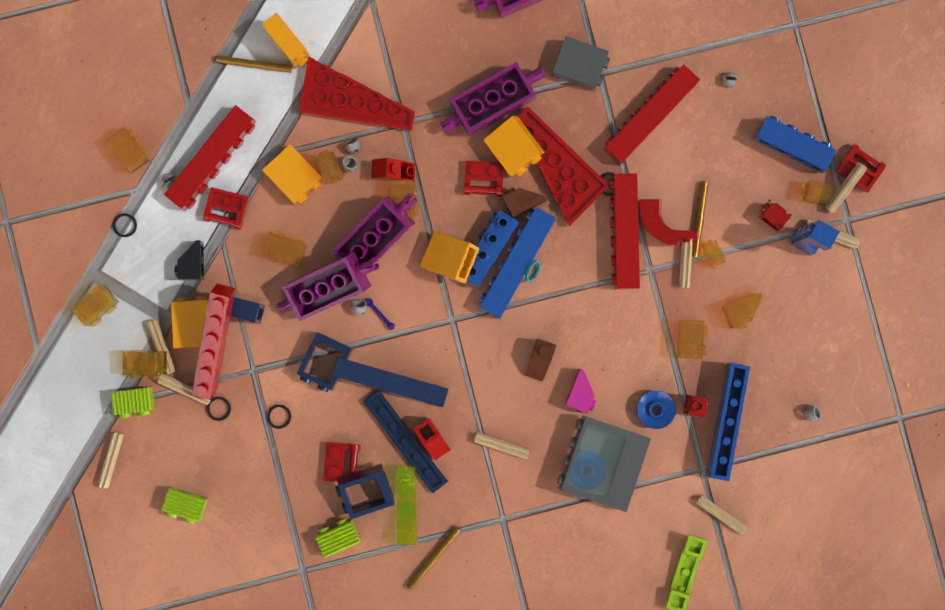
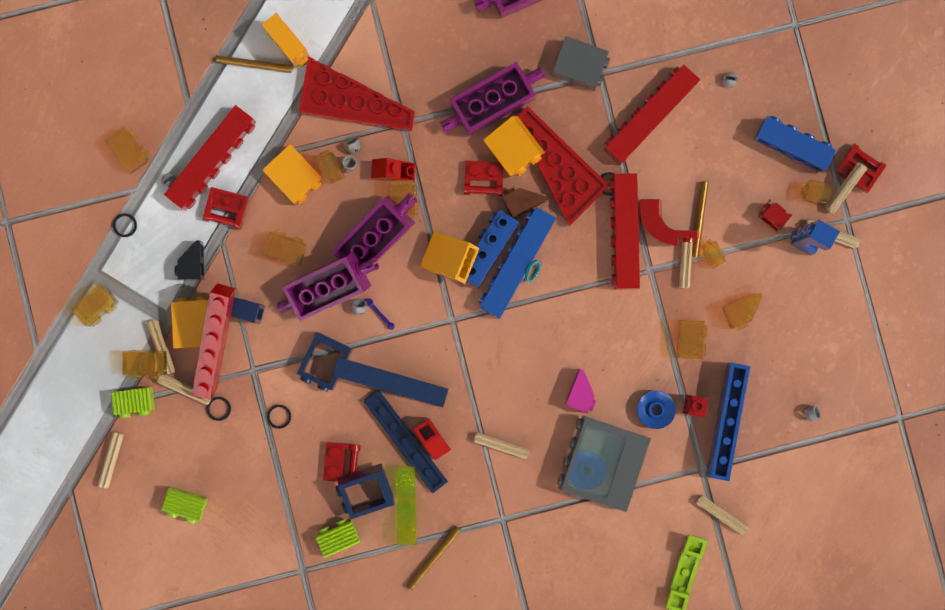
copper slope [525,339,557,381] -> none

